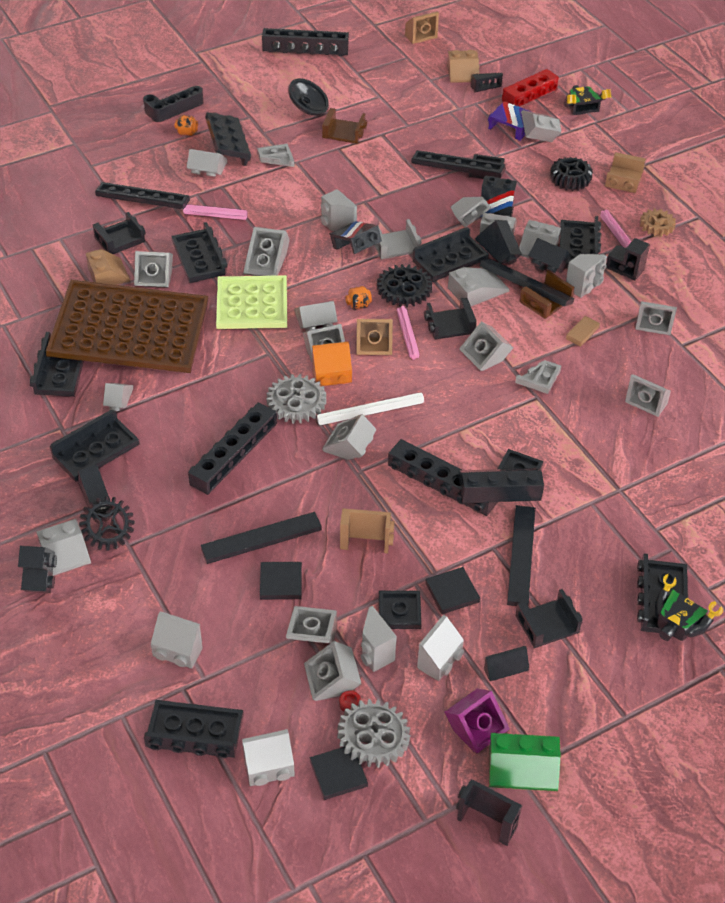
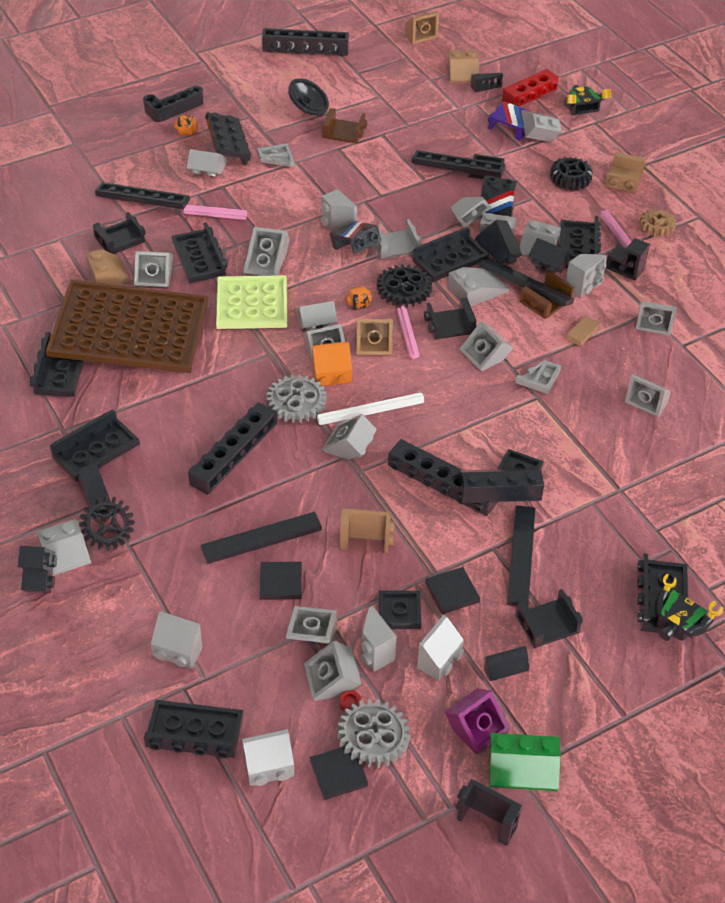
light grey slope [103,383,134,411] -> none

